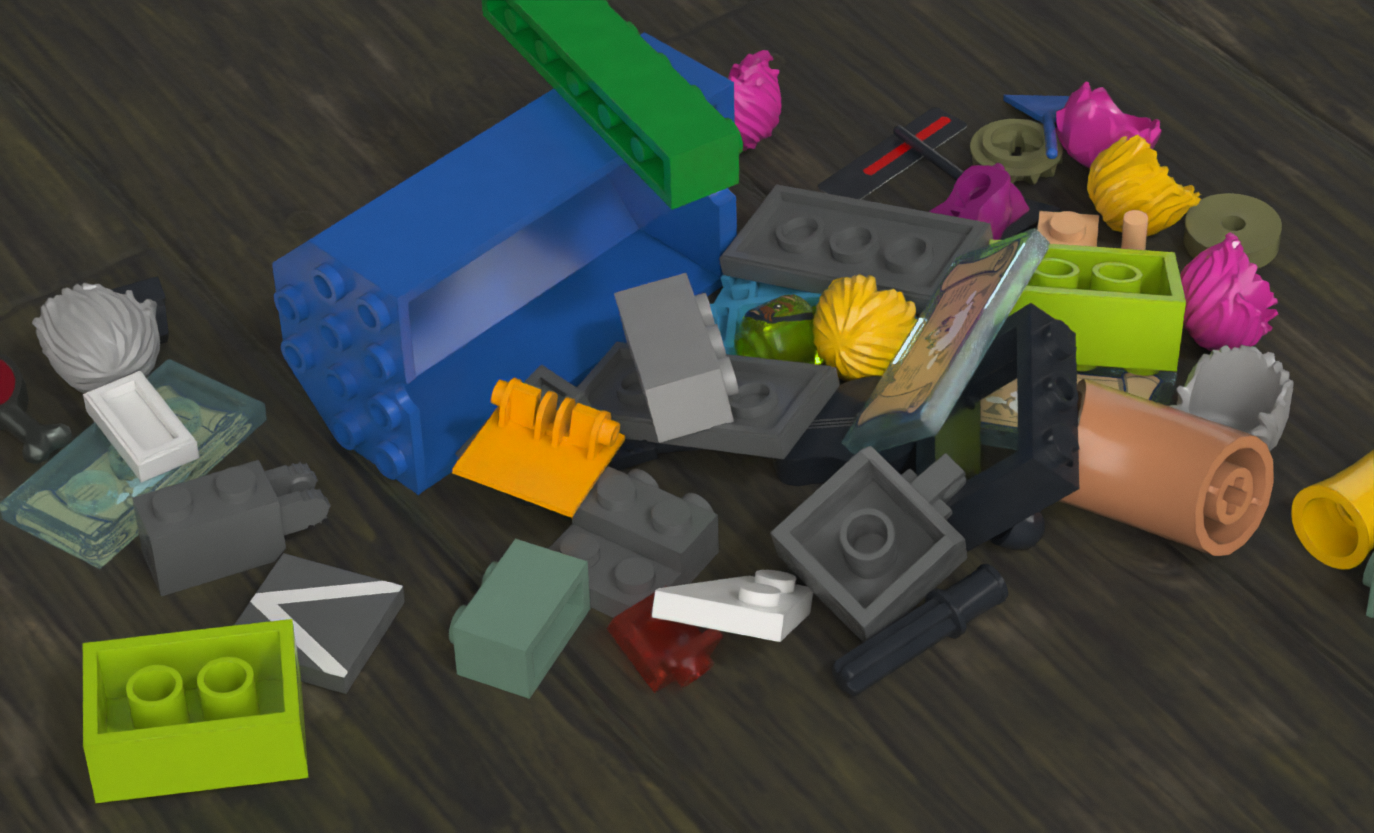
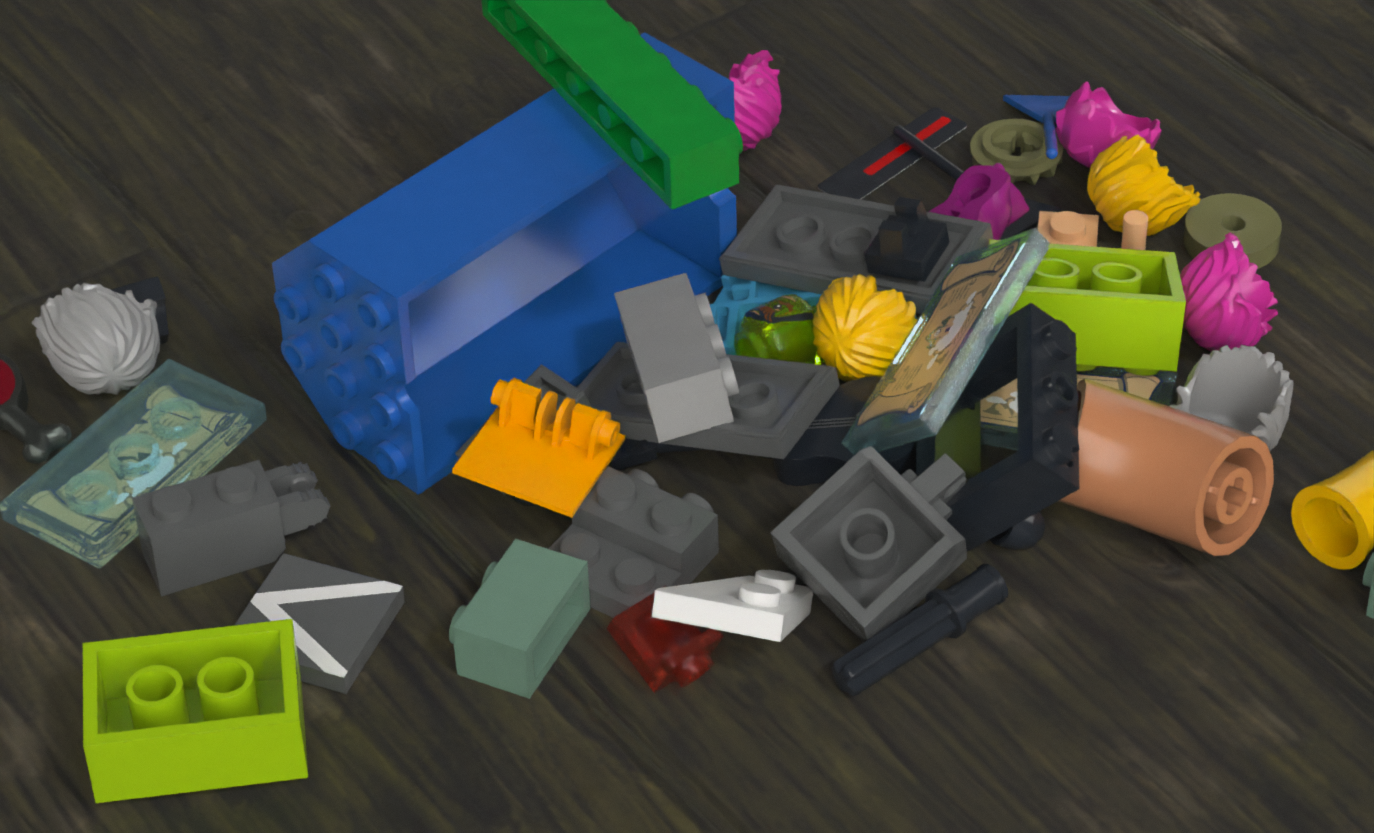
white tile [83,371,199,483] -> none
none -> black tile [864,197,950,282]

